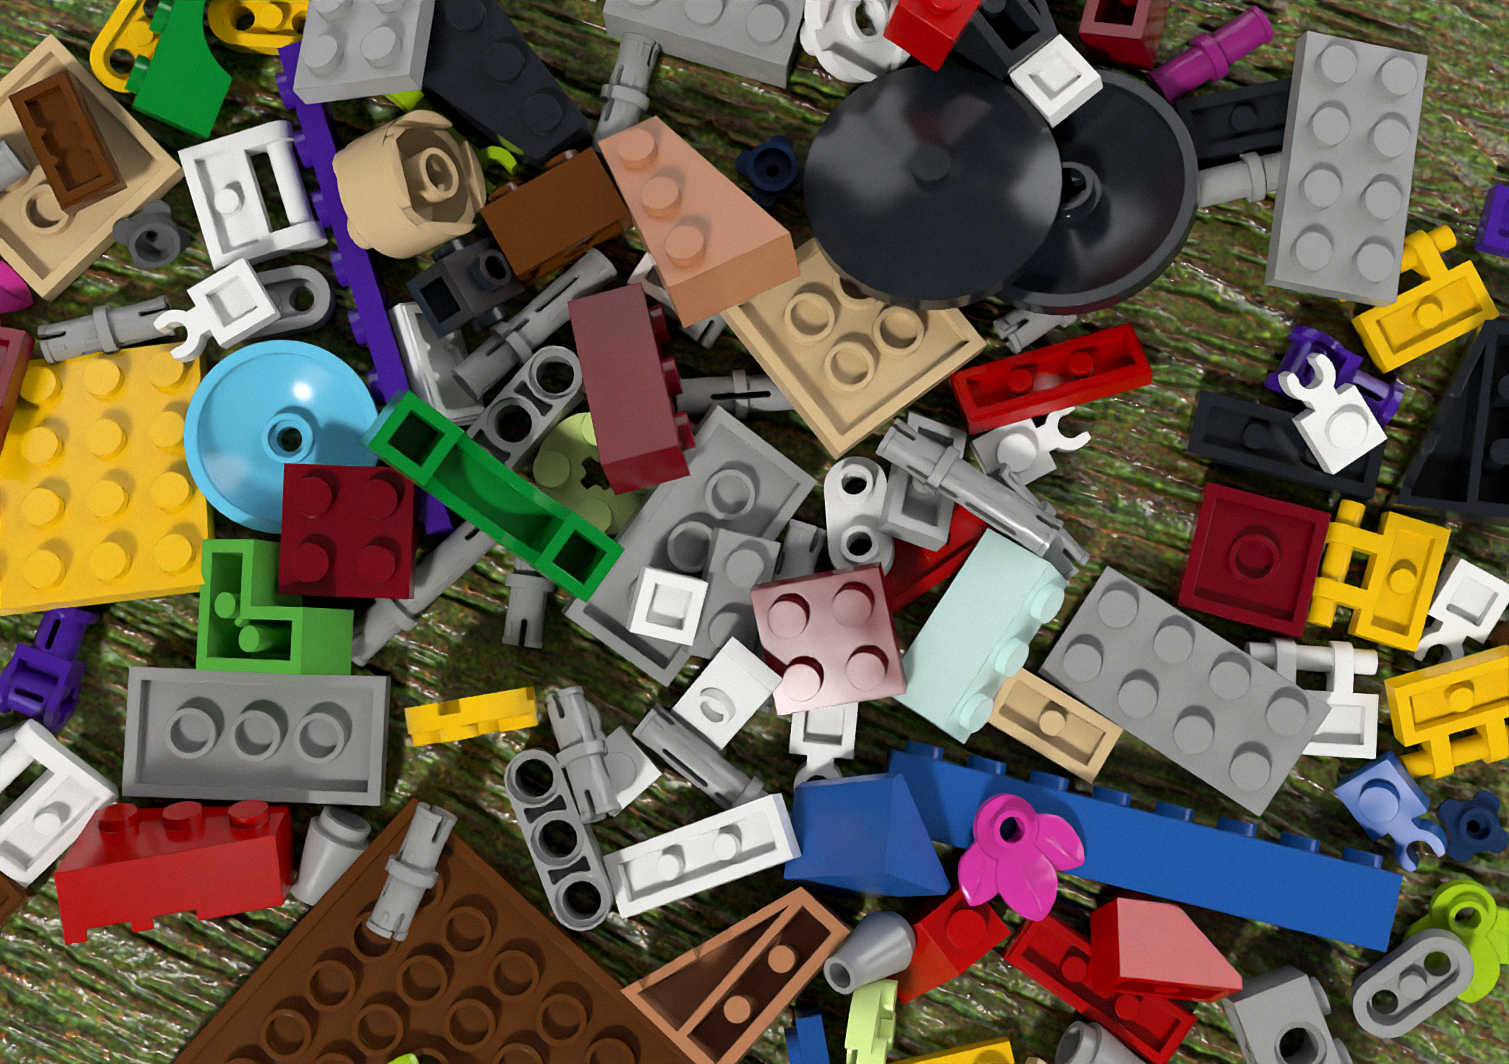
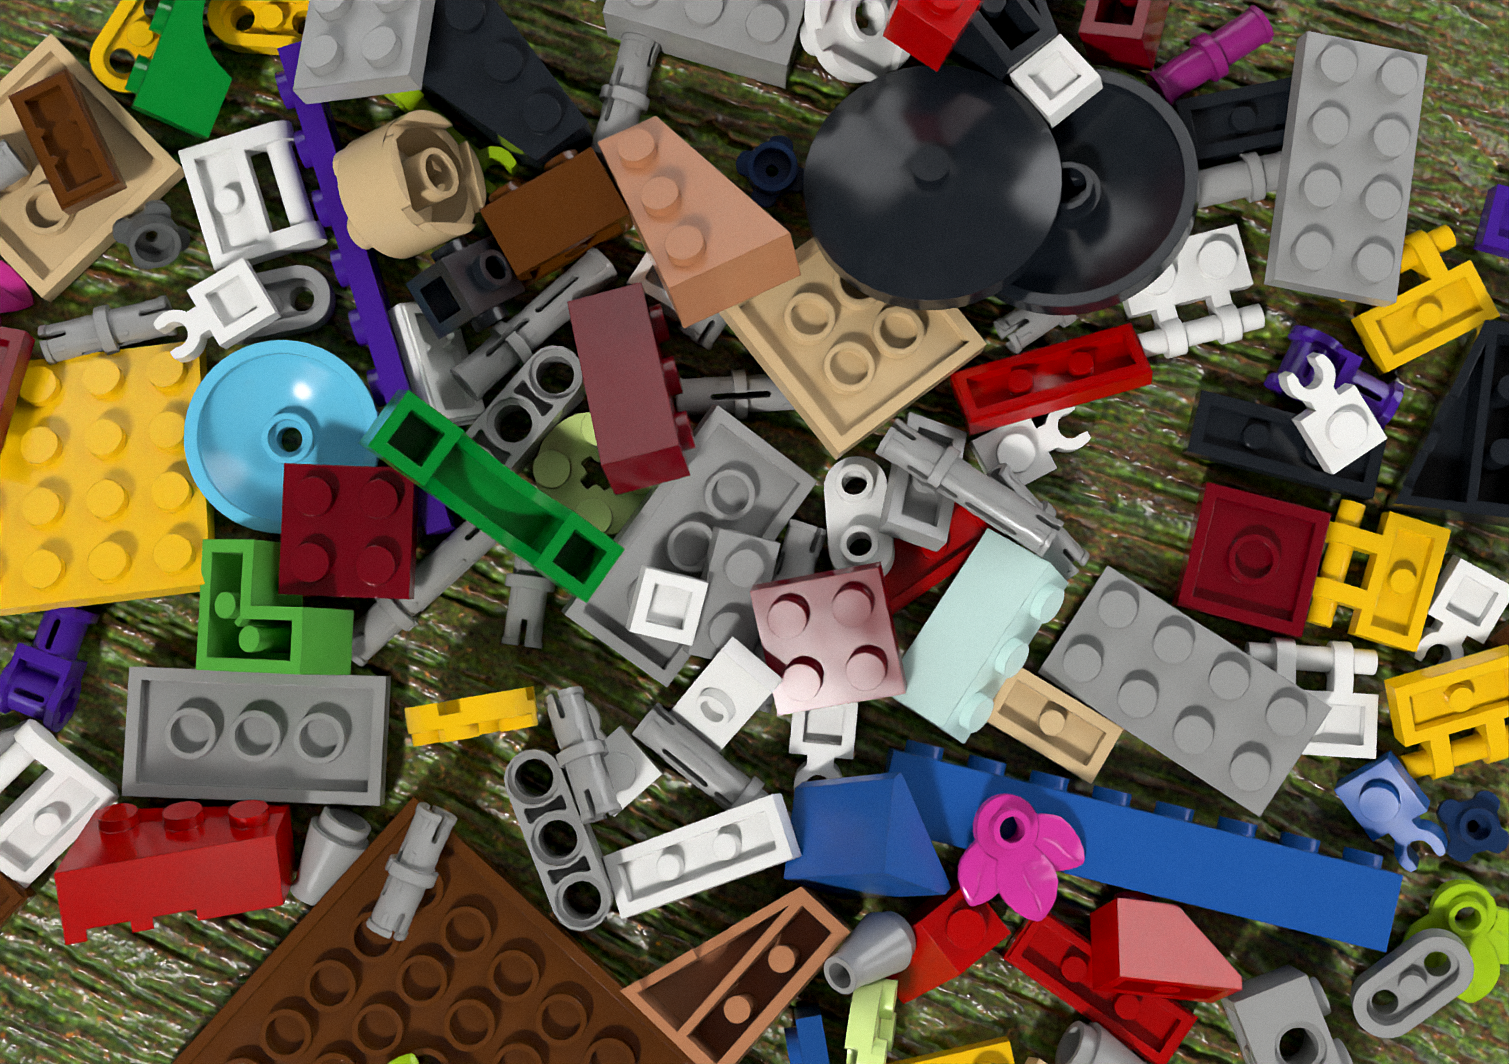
none -> white plate [1122,224,1265,359]

